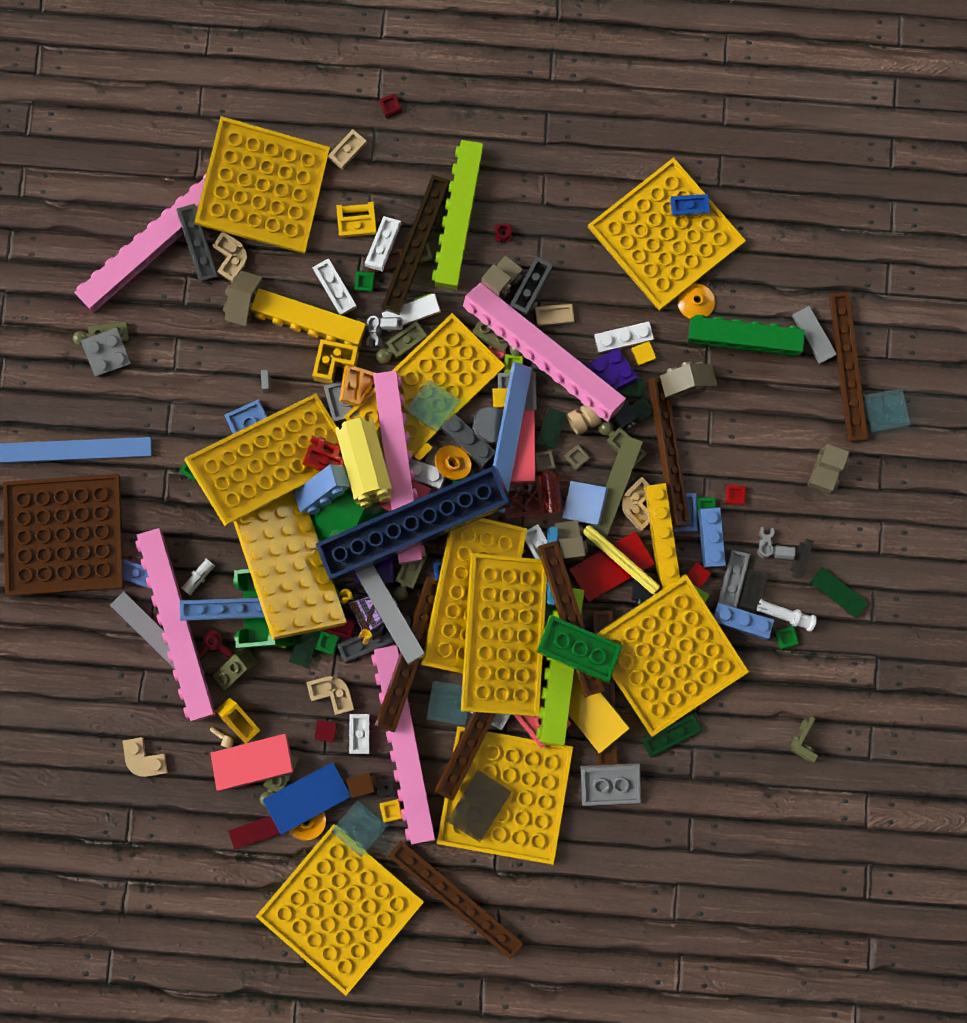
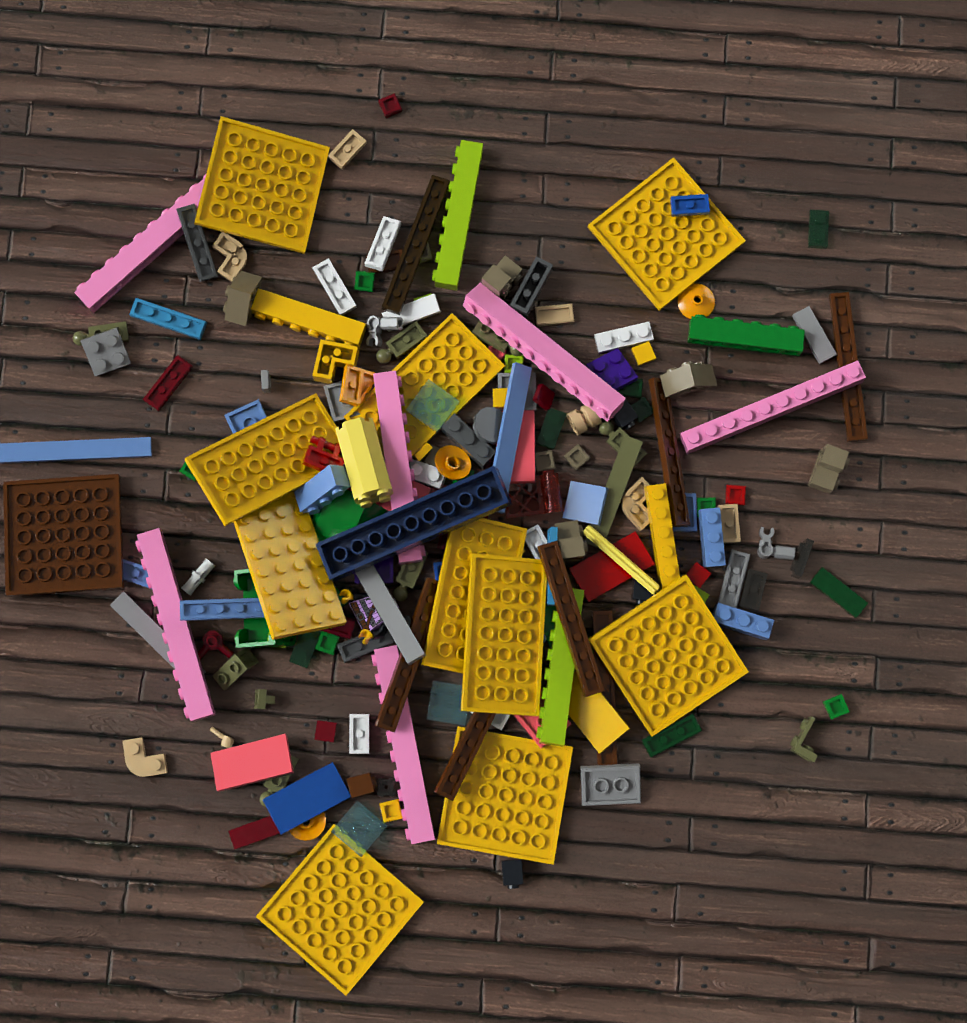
yellow slope [215,698,260,744] -> none
tan plate [306,676,354,715] -> none
yellow plate [336,201,377,238] -> none
reddish brown plate [389,840,523,959] -> none
clear smoke tile [447,770,511,843] -> none
dark red plate [494,224,513,242] -> none
green tile [536,615,622,683] -> none
white pin [757,599,817,632] -> none
green tile [774,626,799,649] -> none
clear light blue plate [864,388,910,433] -> none
none -> dark azure tile [129,298,207,340]
none -> dark red tile [143,355,193,412]
none -> olive tile [254,689,275,710]
none -> black brick [501,859,523,889]
none -> dark red tile [533,383,555,410]
none -> bright pink brick [679,361,866,454]
none -> tan plate [717,504,741,544]
none -> clear green plate [808,210,829,249]
none -> green plate [823,694,850,720]

